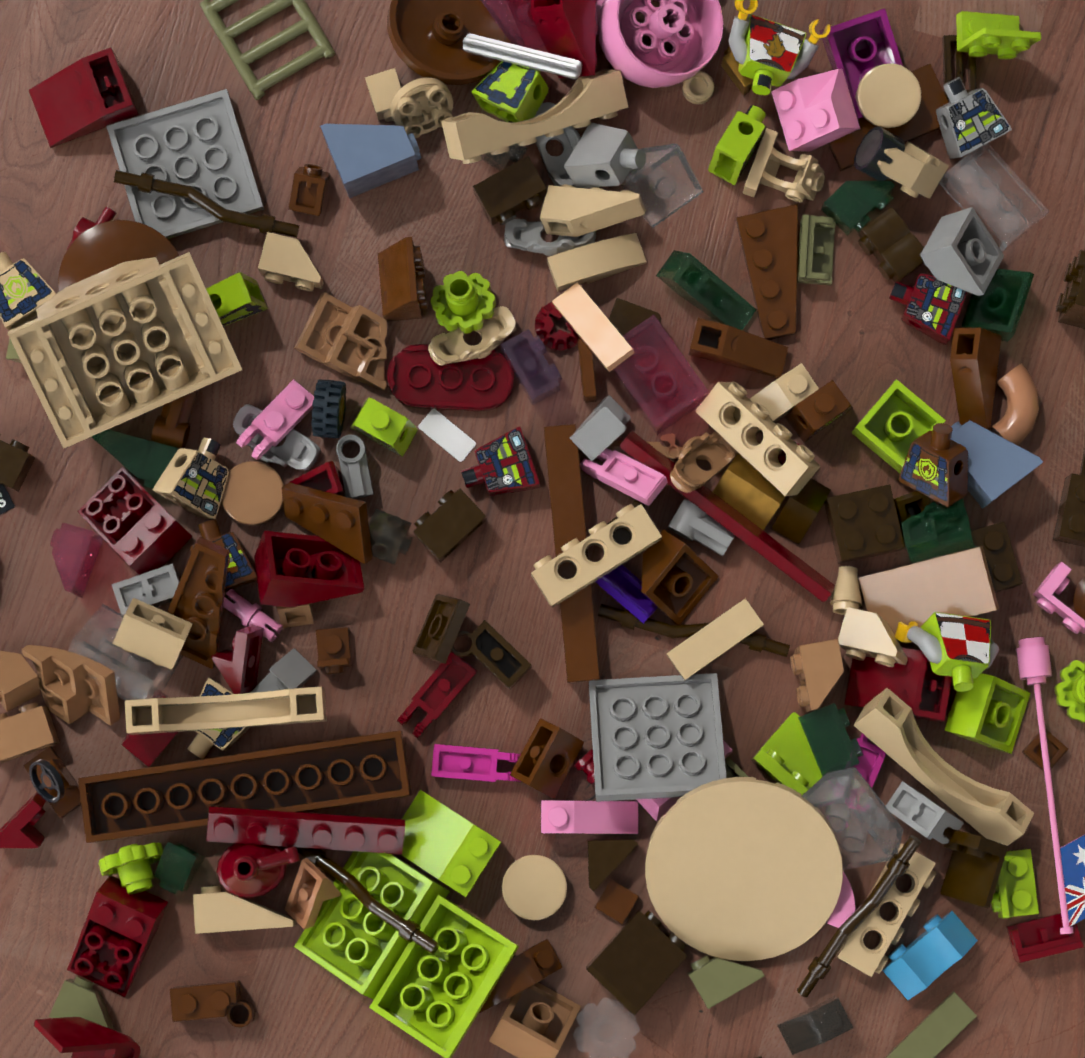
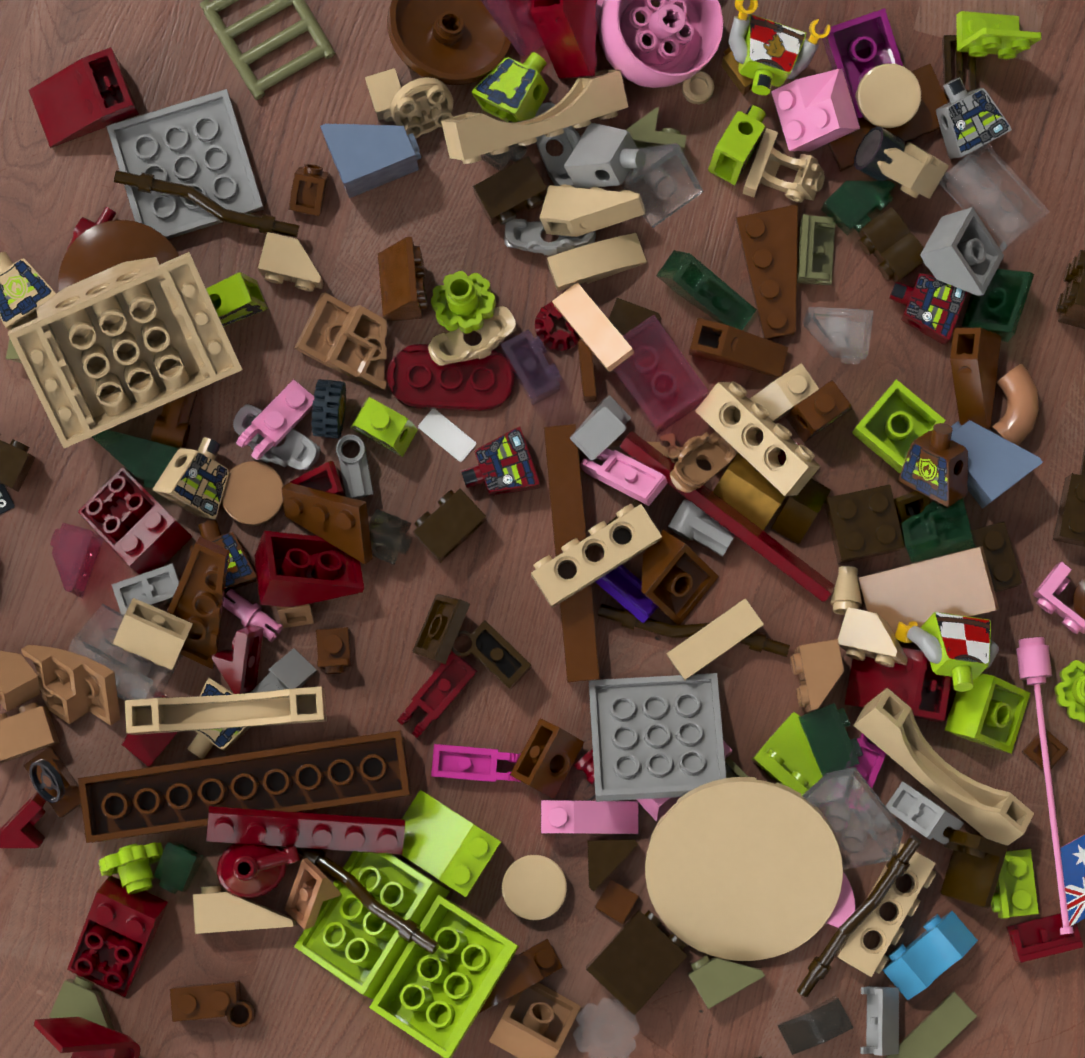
axle [463,33,582,79] -> none
none -> olive slope [626,107,687,155]
none -> clear slope [803,307,873,364]
none -> light grey hinge [860,986,899,1056]

